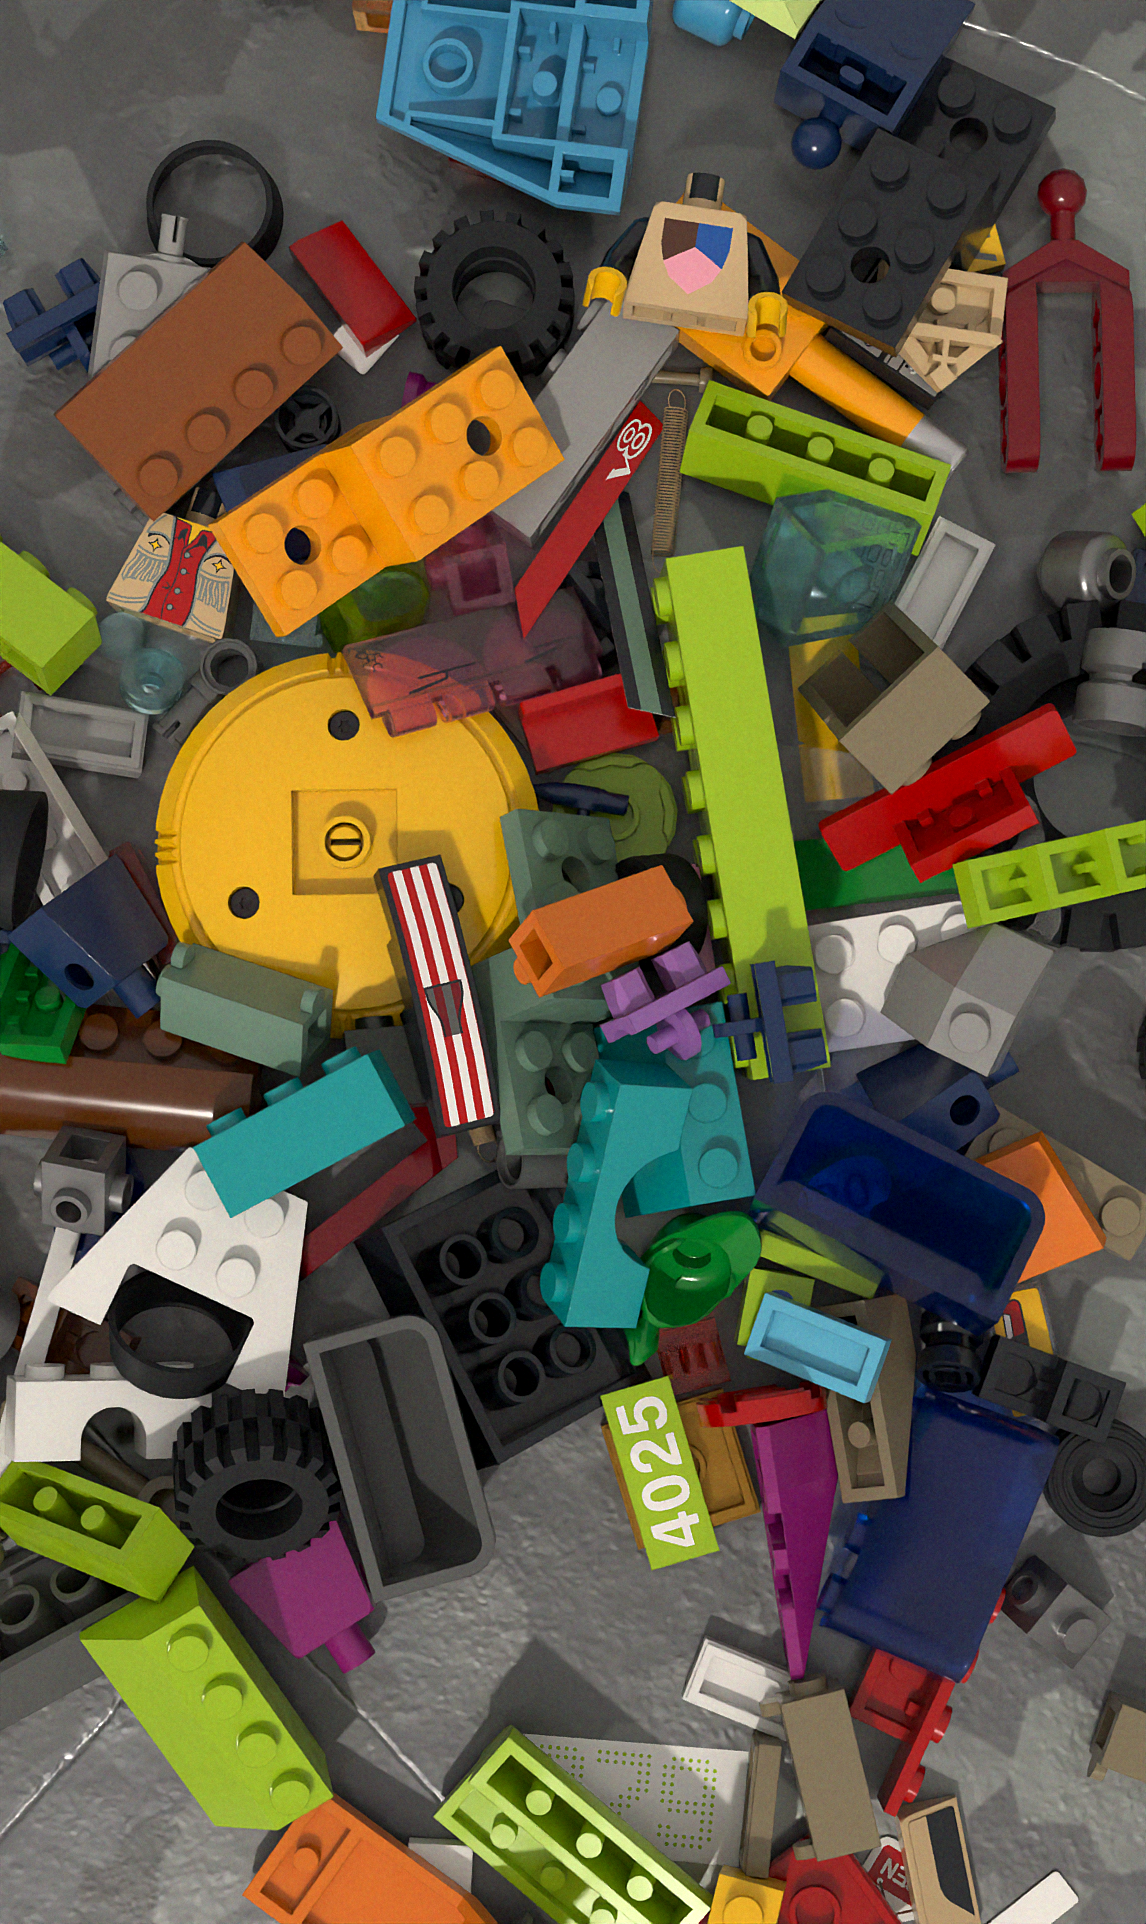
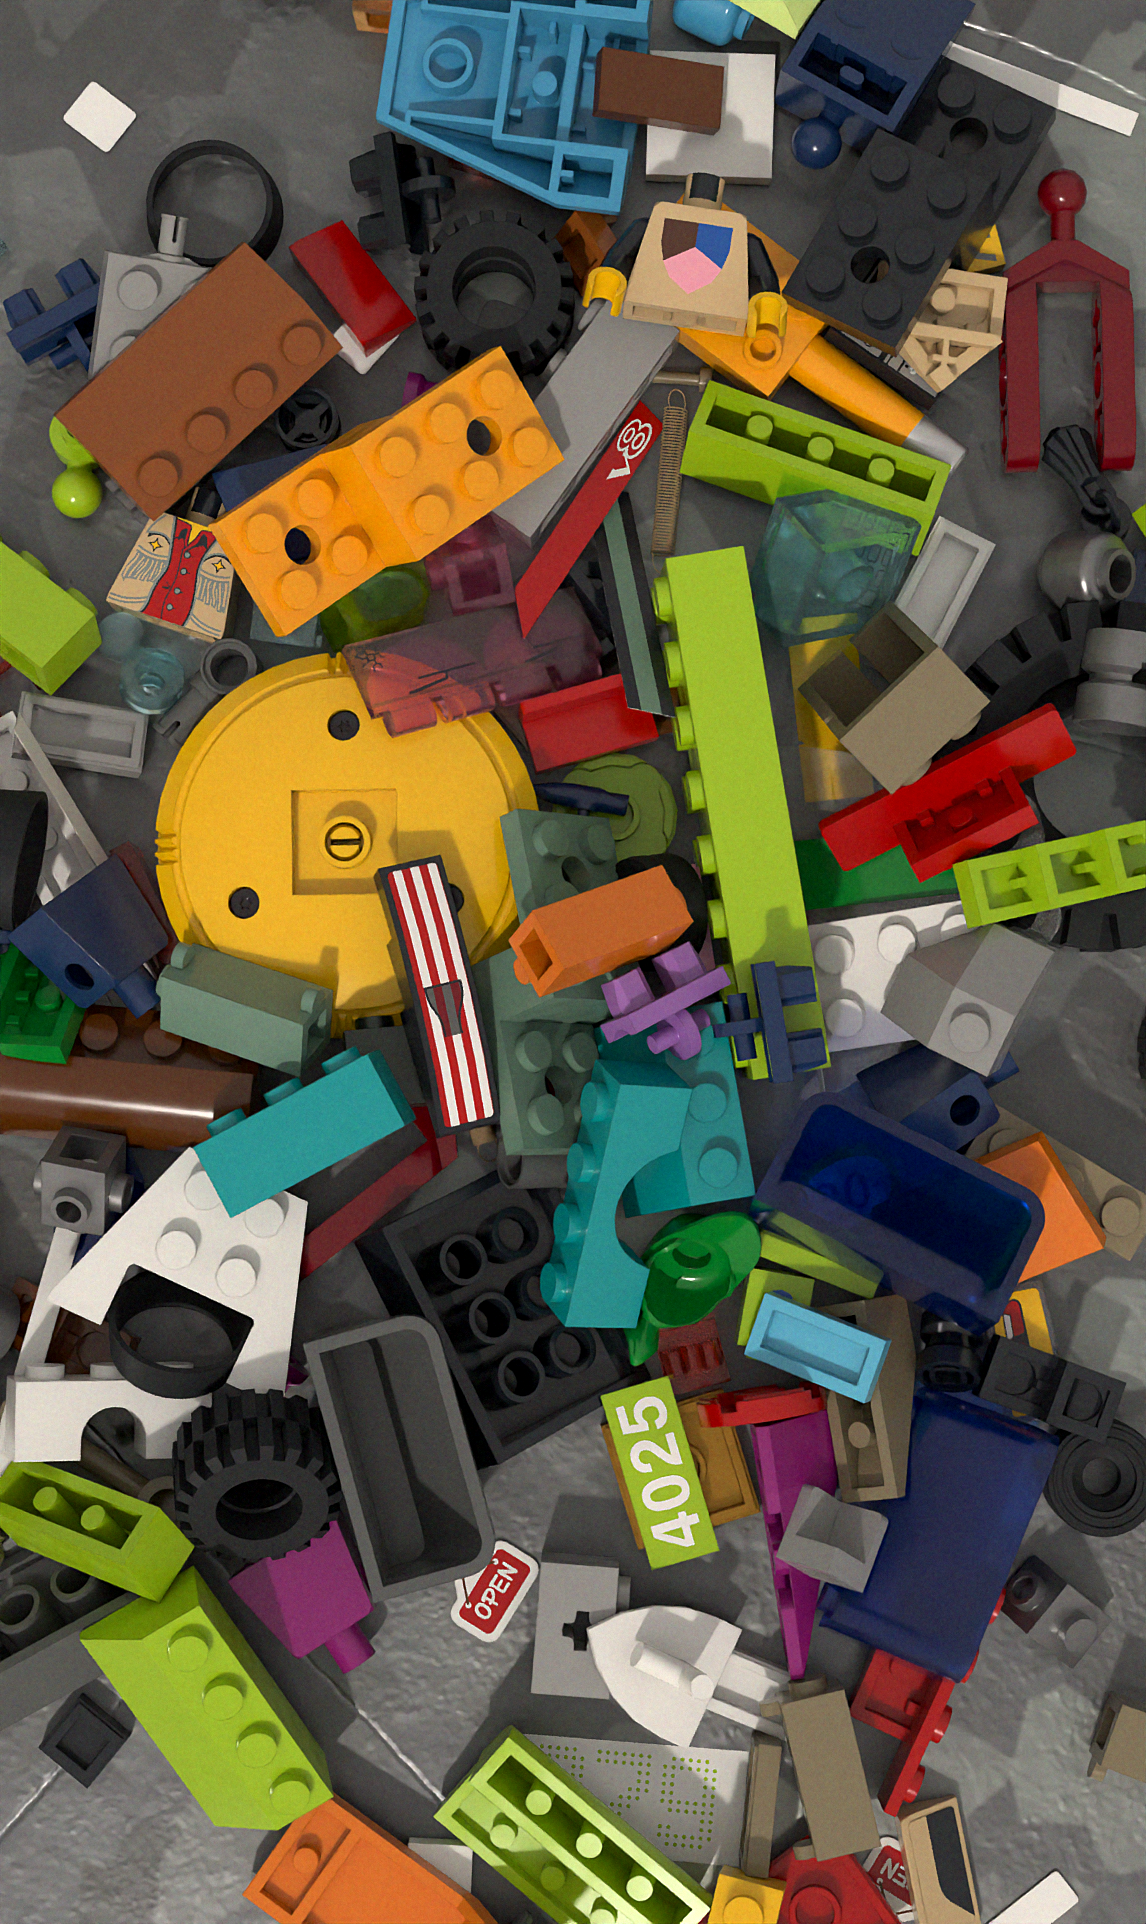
none -> black tile [38,1693,132,1789]
none -> lime plate [49,416,103,518]
none -> white sticker [64,82,136,152]
none -> black hips [349,131,456,262]
none -> sticker [451,1540,539,1643]
none -> light grey brick [531,1552,631,1699]
none -> dark orange tile [553,210,618,296]
none -> white shield [586,1605,742,1749]
none -> reddish brown tile [592,47,724,136]
none -> white tile [645,50,775,185]
none -> light grey panel [776,1484,888,1593]
none -> white sticker [946,43,1139,136]
none -> black piece [1041,424,1131,541]

